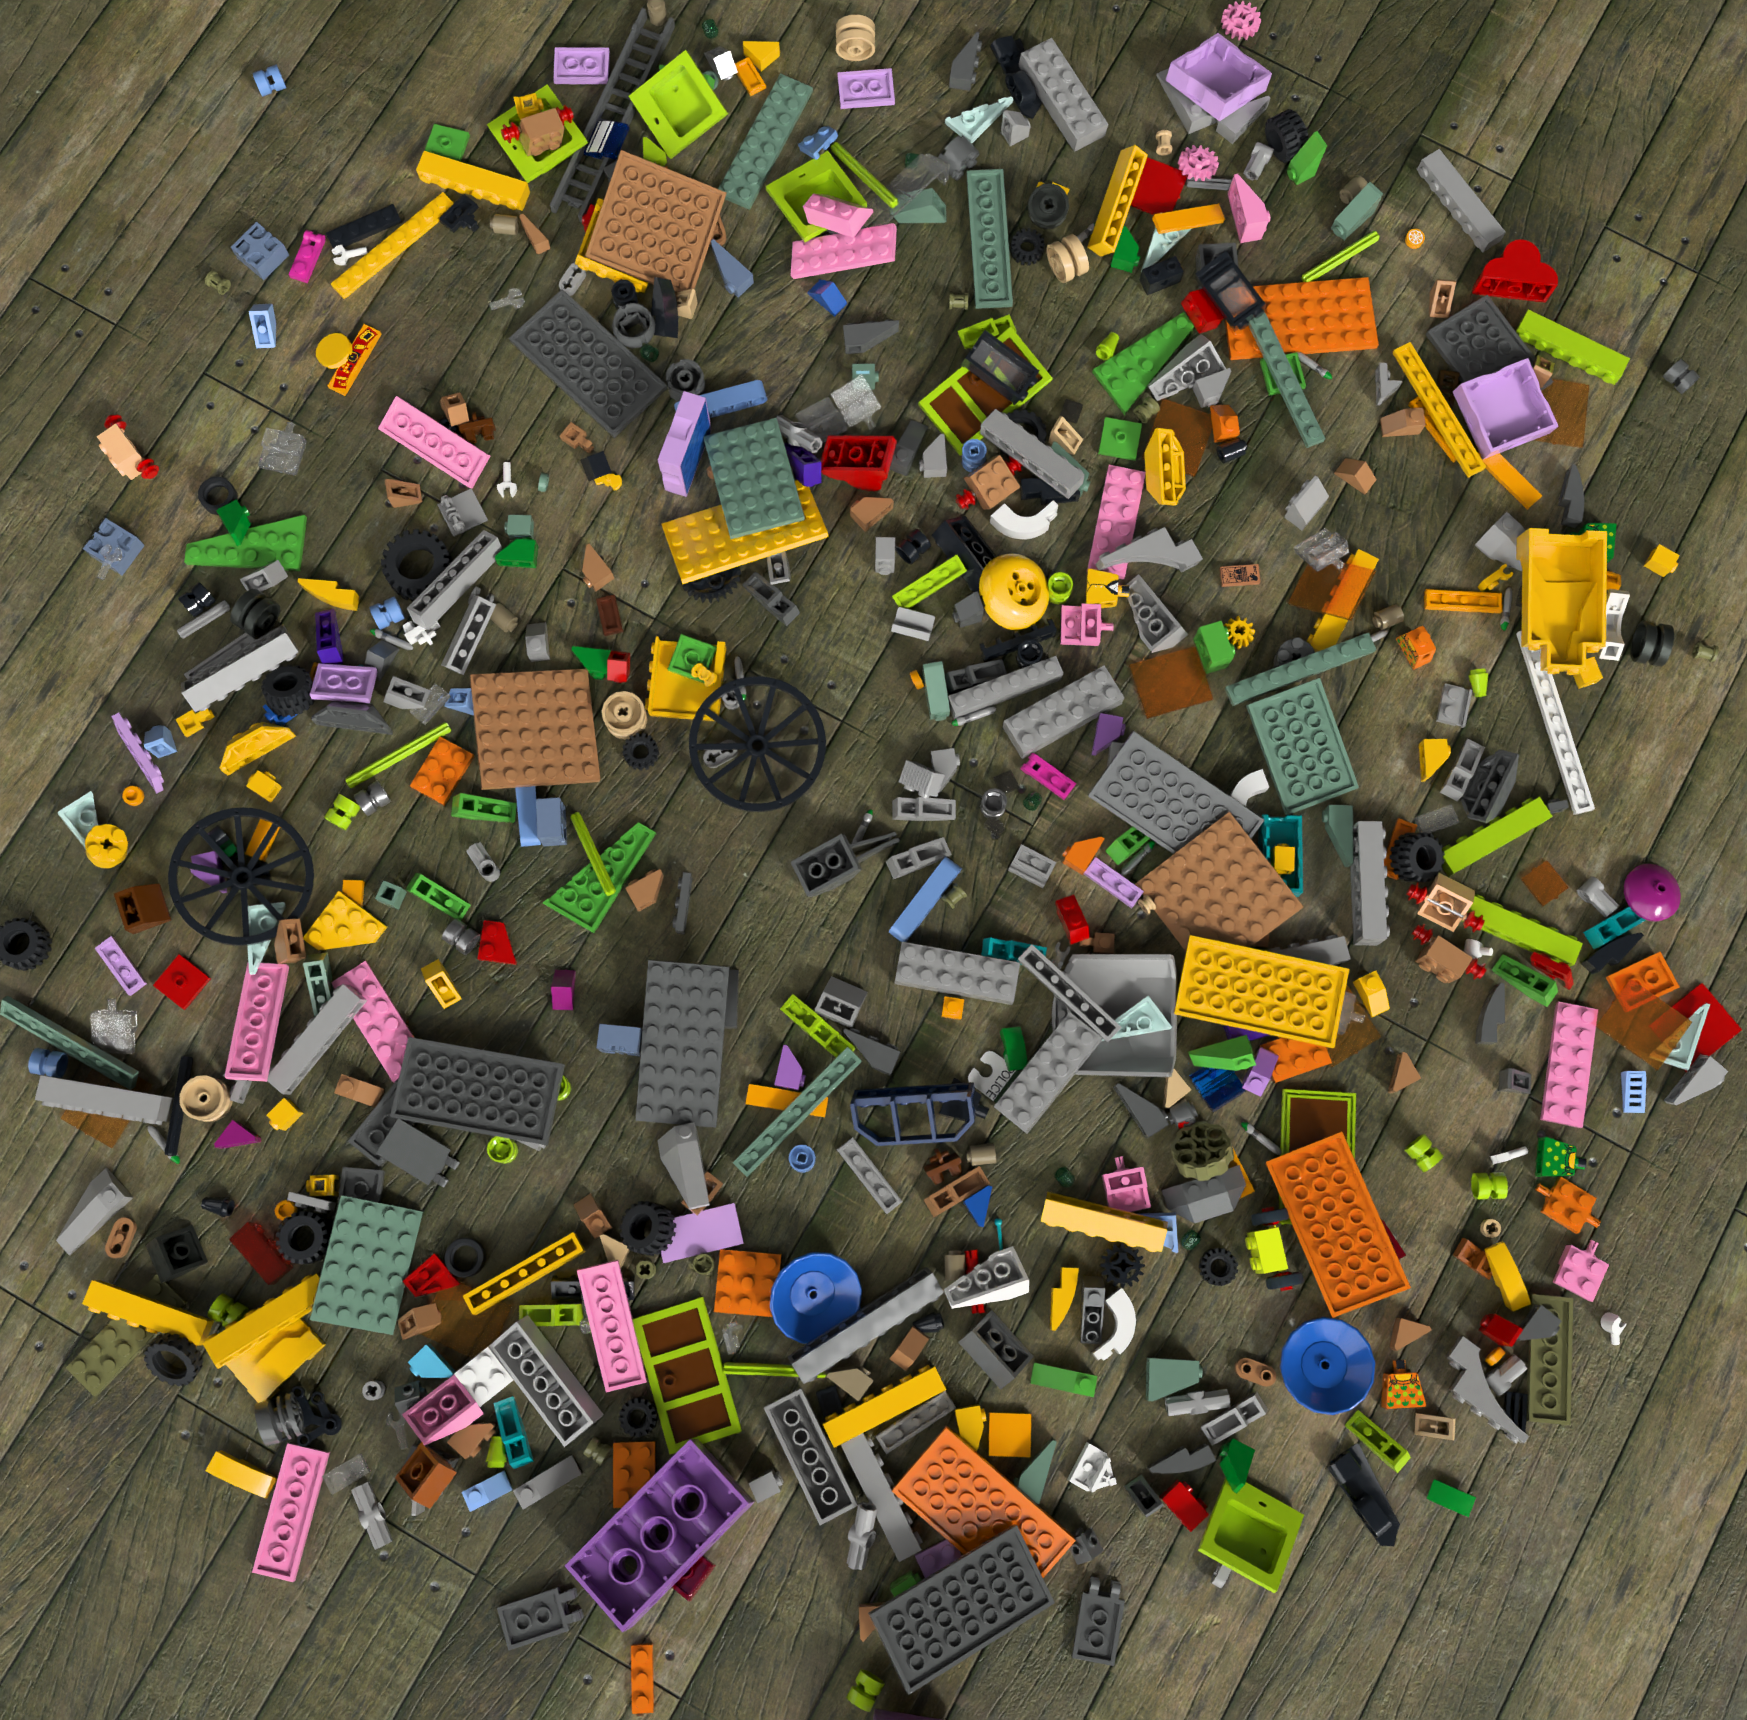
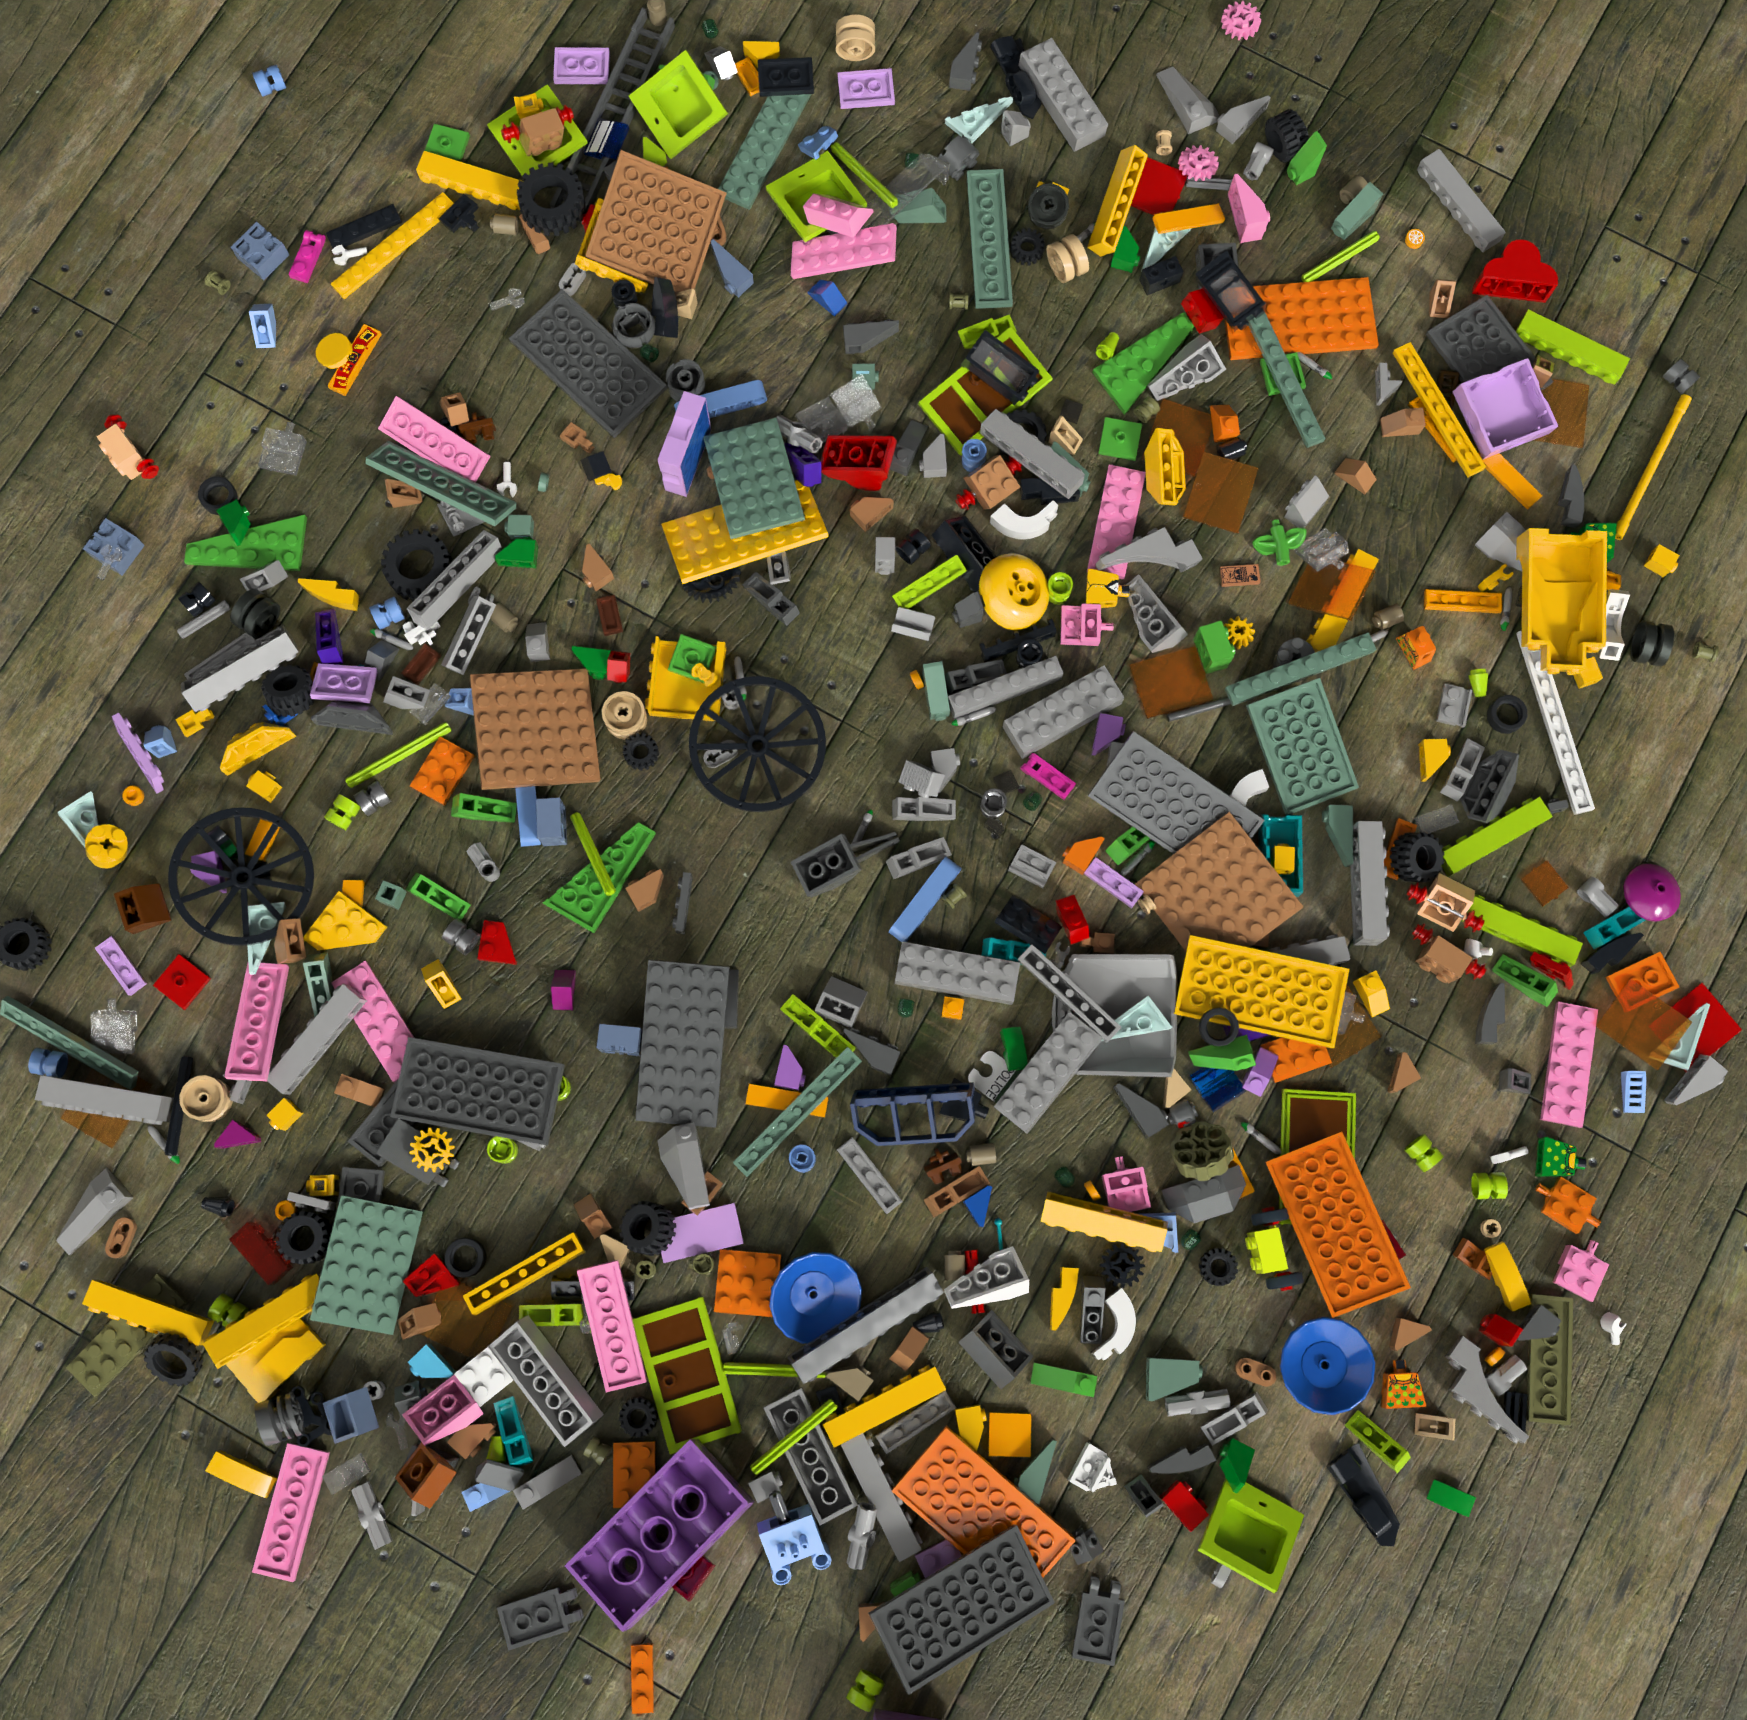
pearl dark grey slope [146,1225,208,1283] -> none
lavender tile [1166,33,1272,121] -> none
light grey slope [1193,368,1231,408] -> none
none -> sand blue piece [323,1387,379,1444]
none -> sand green plate [366,441,517,526]
none -> copper tile [401,644,441,685]
none -> yellow gear [409,1127,455,1172]
none -> slope [475,1459,524,1491]
none -> black tyre [517,163,585,236]
none -> lime axle [750,1399,837,1475]
none -> light blue piece [757,1490,831,1585]
none -> black plate [758,57,814,97]
none -> clear green piece [897,999,915,1018]
none -> black plate [995,895,1063,954]
none -> light orange tile [1084,1180,1101,1201]
none -> dark grey bar [1167,697,1231,722]
none -> clear orange piece [1183,452,1258,534]
none -> black tyre [1199,1008,1239,1046]
none -> bright green plant [1252,520,1307,566]
none -> black tyre [1487,695,1528,734]
none -> yellow piece [1615,394,1692,540]

